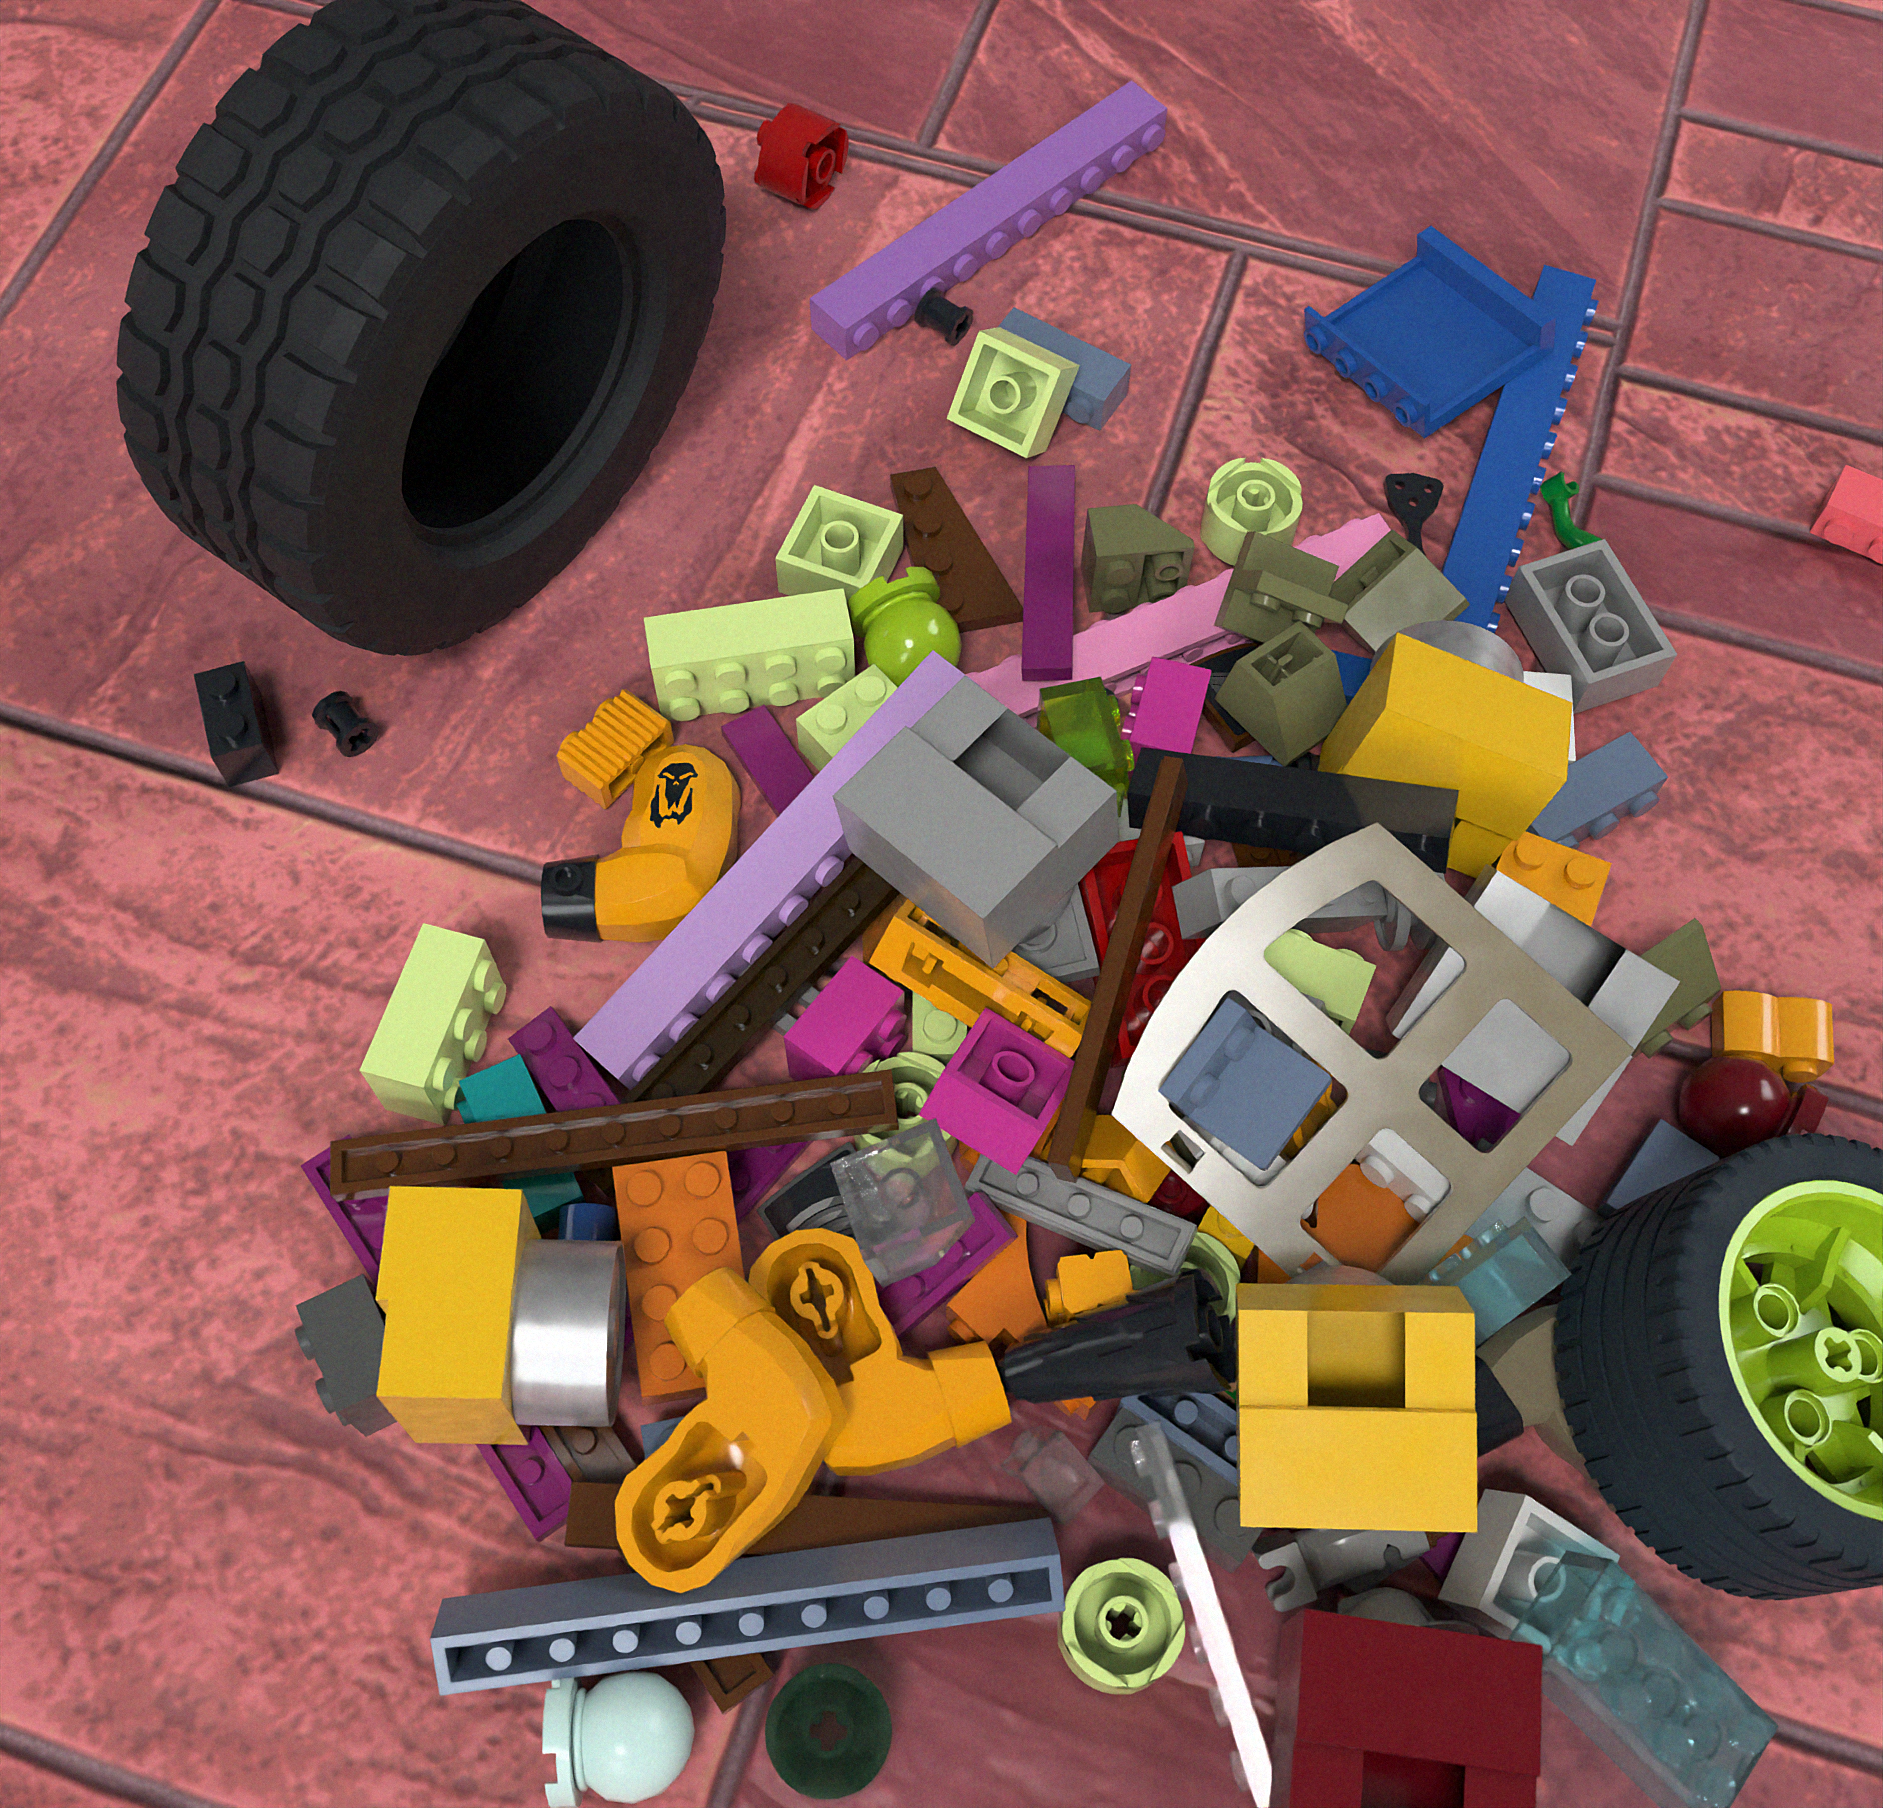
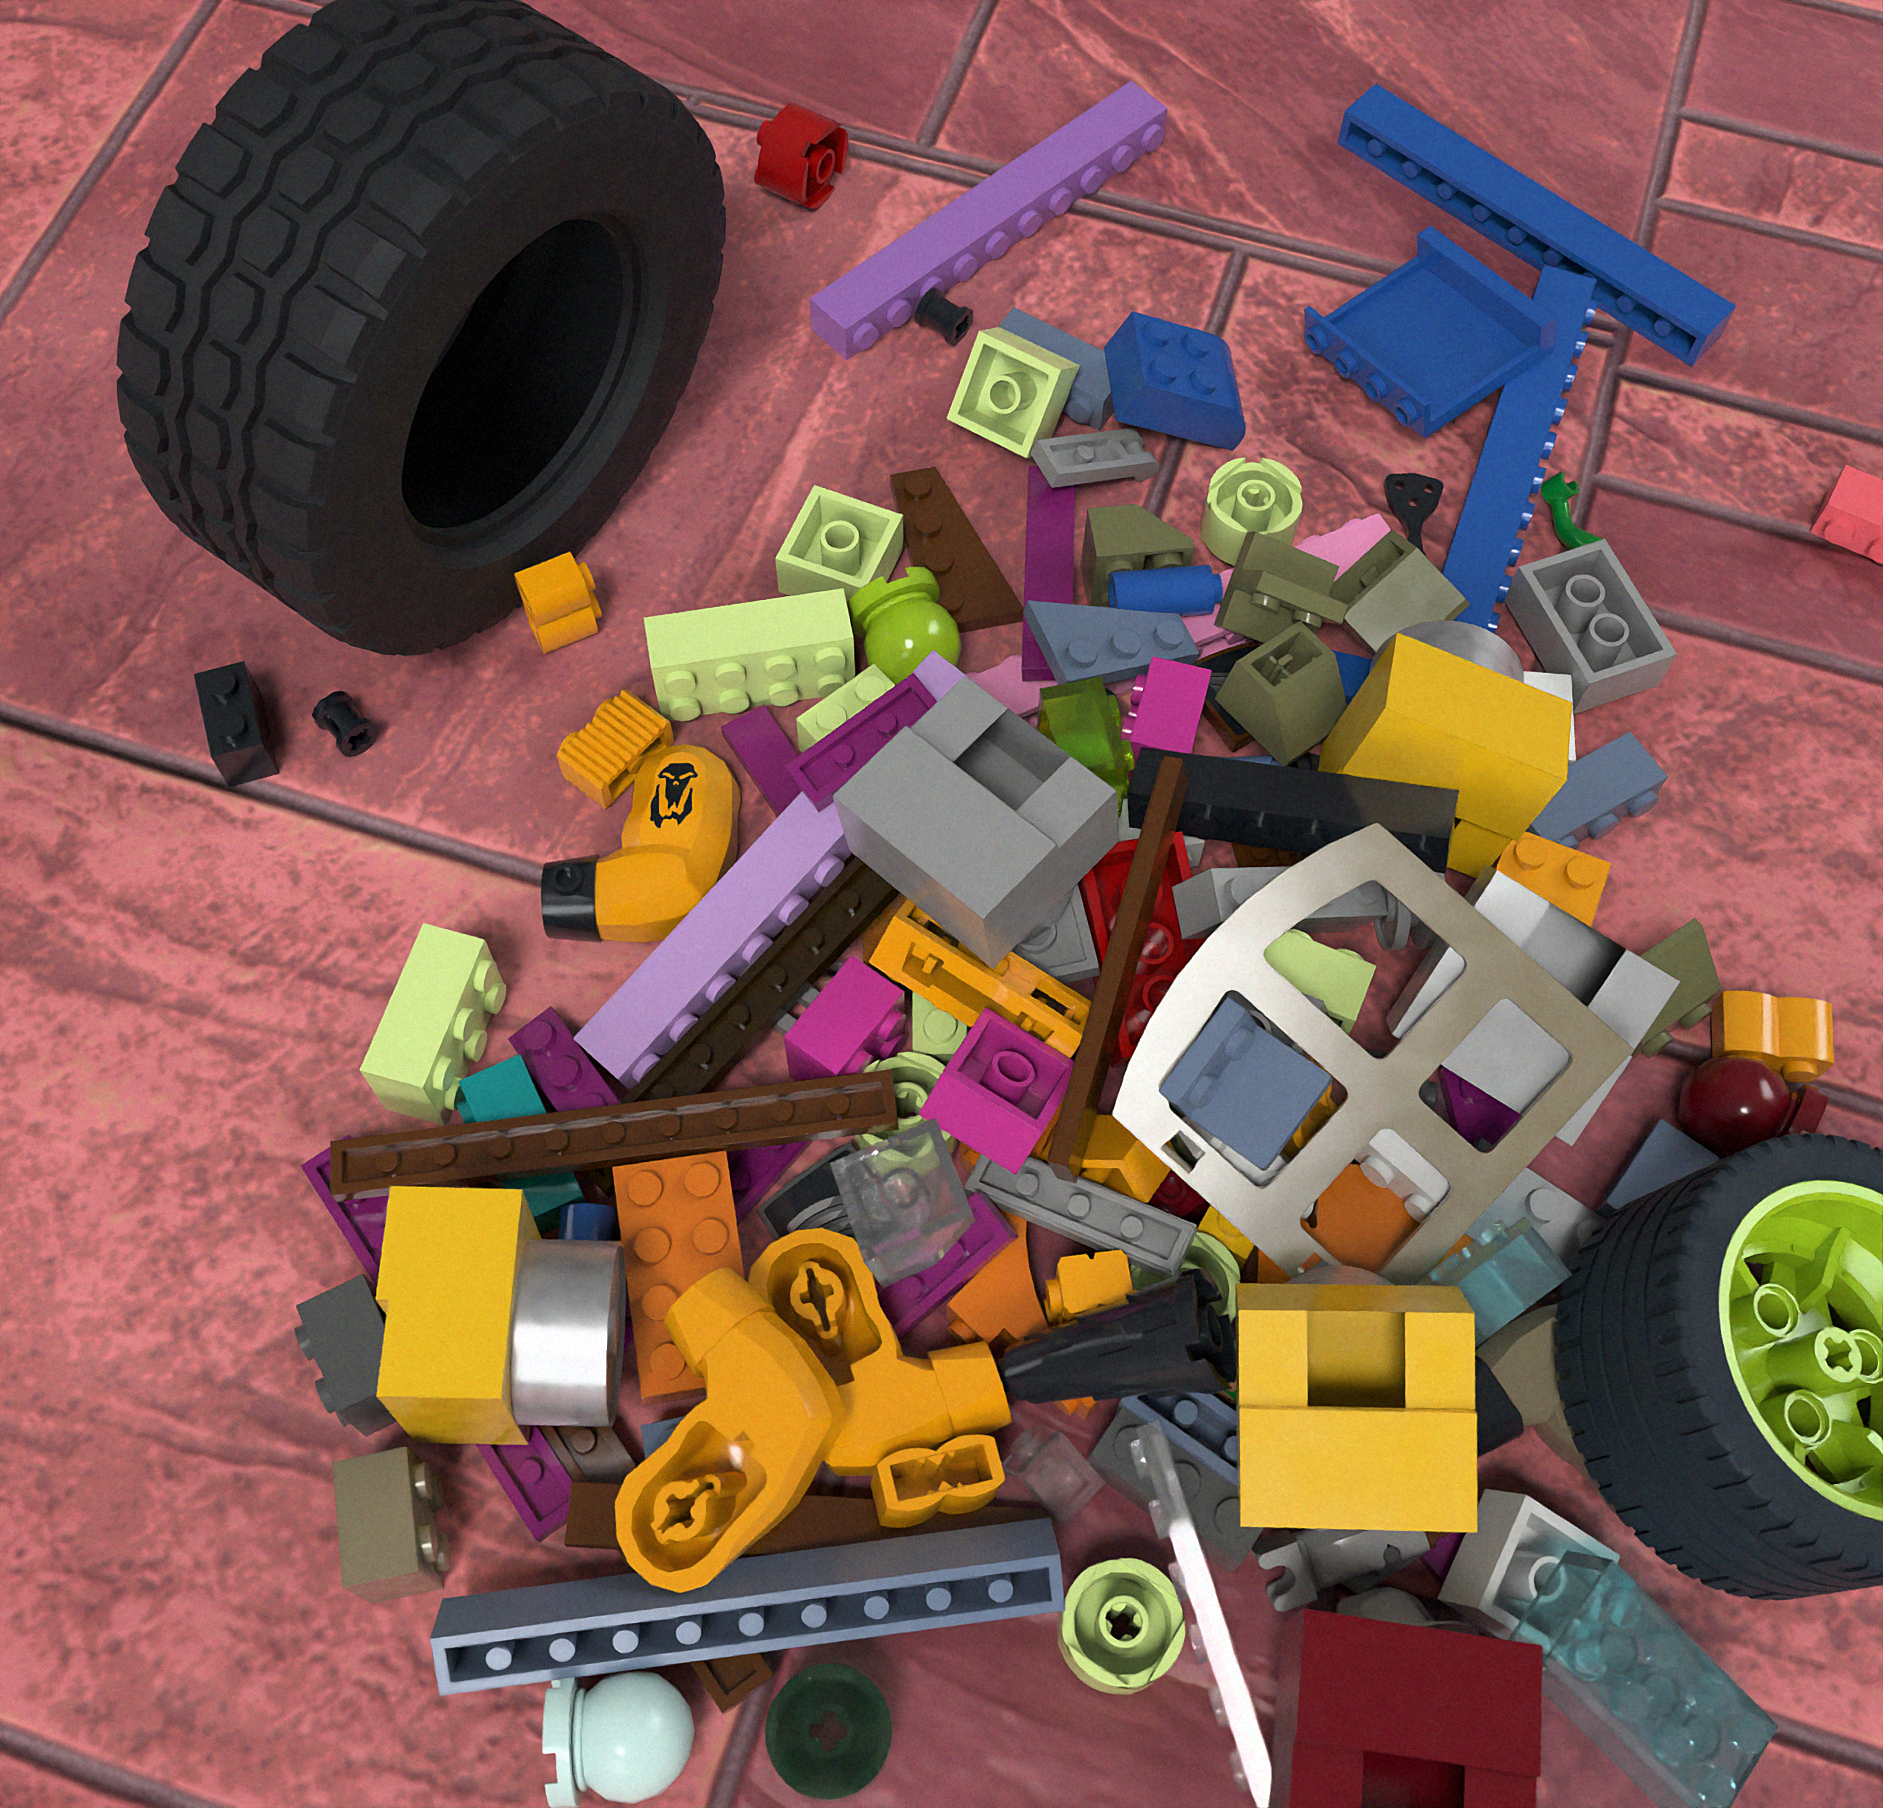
none -> dark tan brick [332,1447,451,1604]
none -> light orange brick [514,552,602,655]
none -> magenta plate [784,673,937,813]
none -> light orange brick [870,1434,1005,1528]
none -> sand blue wing [1023,600,1200,693]
none -> light grey plate [1030,428,1160,488]
none -> blue brick [1104,311,1246,451]
none -> blue brick [1108,564,1223,617]
none -> blue brick [1337,83,1736,367]

